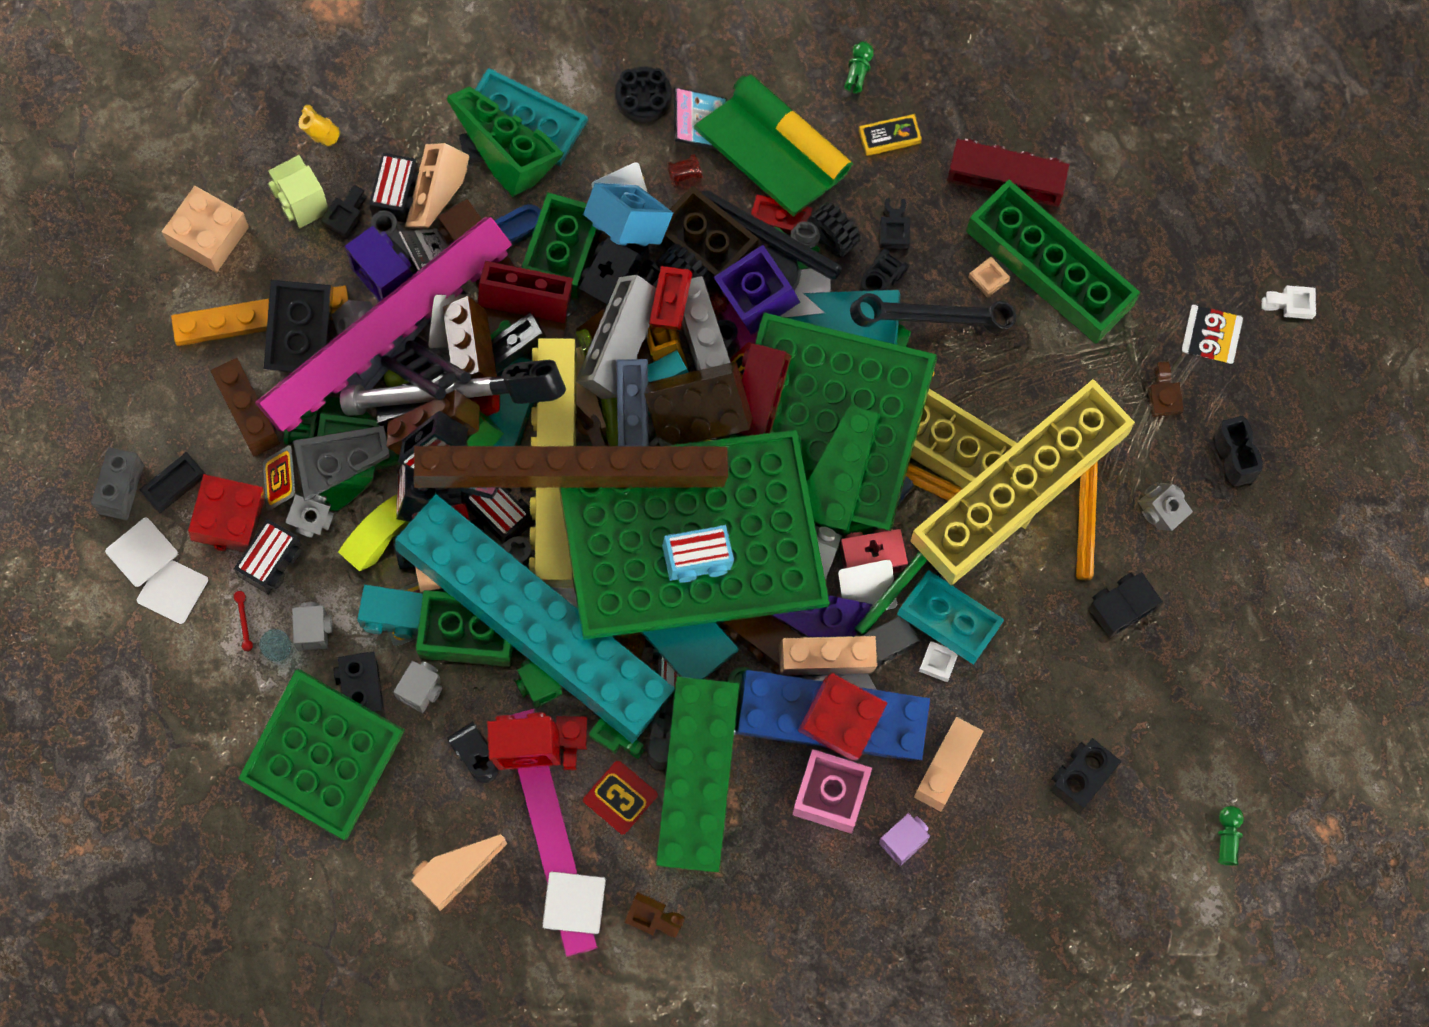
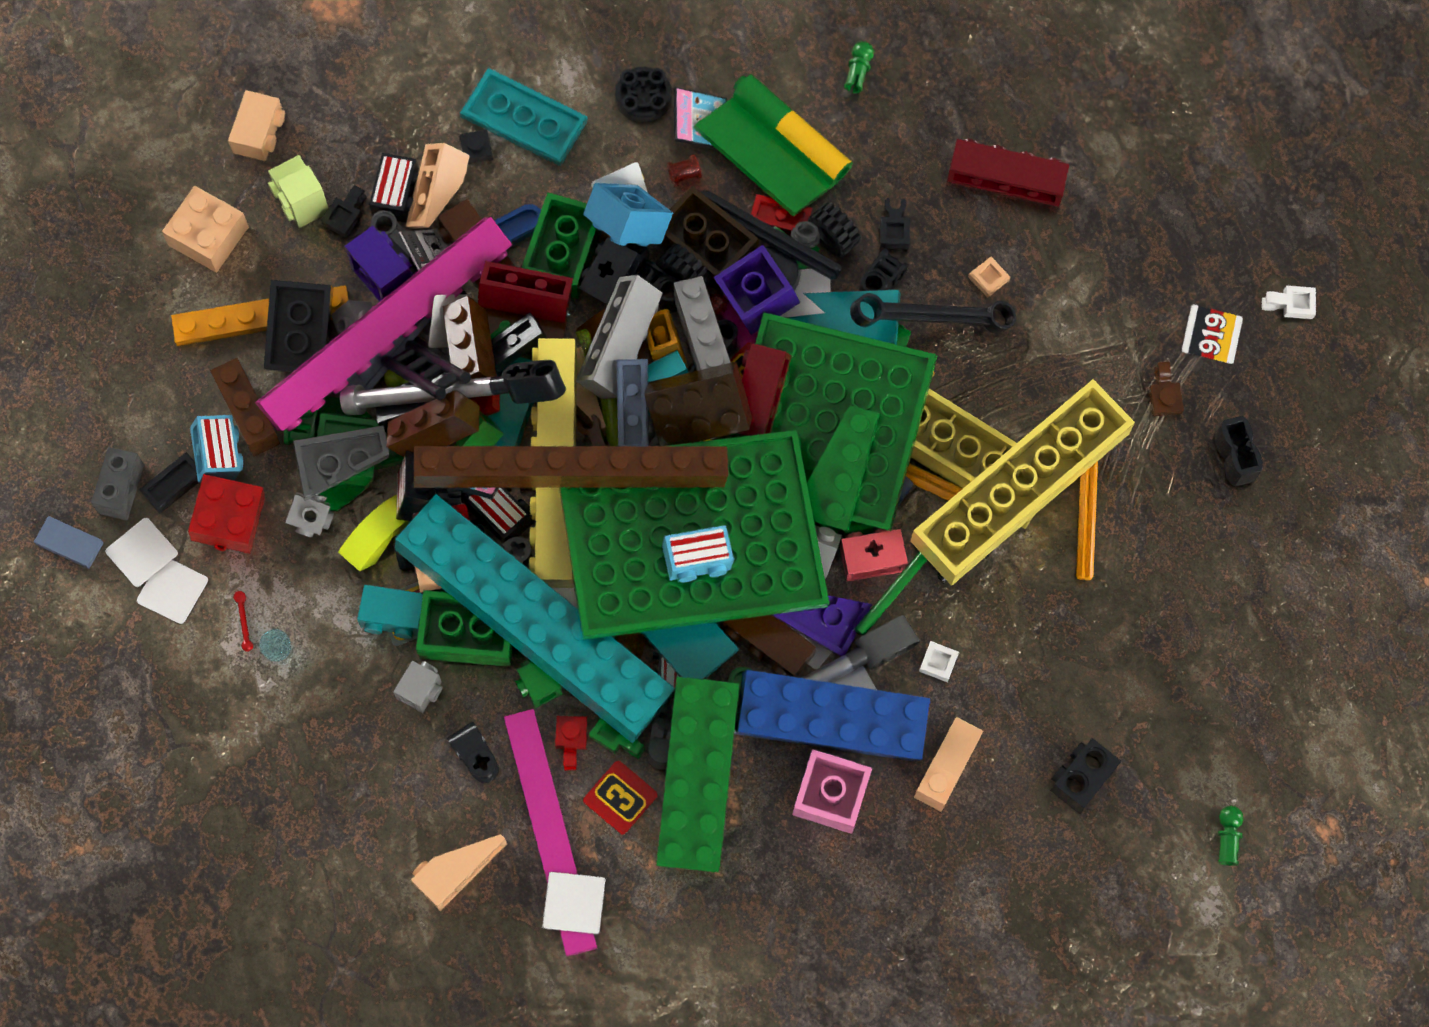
brick [234,519,302,595] -> none
green plate [238,669,405,840] -> none
sticker [263,445,295,511] -> none
light grey brick [292,602,333,651] -> none
yellow piece [298,105,340,146] -> none
black brick [333,651,385,718] -> none
black brick [398,411,468,471] -> none
green wedge [447,86,563,196] -> none
red brick [488,712,561,770] -> none
reddish brown plate [624,892,685,938] -> none
red plate [649,266,692,330] -> none
light nougat brick [778,636,877,676] -> none
red brick [798,673,887,761] -> none
white sticker [838,560,897,611] -> none
tile [859,114,922,156] -> none
lavender brick [879,813,930,866] -> none
teal plate [897,570,1004,665] -> none
green brick [966,179,1140,344] -> none
black brick [1089,572,1163,638] -> none
light grey brick [1138,482,1193,531] -> none
none -> sand blue tile [34,516,104,569]
none -> brick [190,415,243,483]
none -> light nougat brick [228,90,285,161]

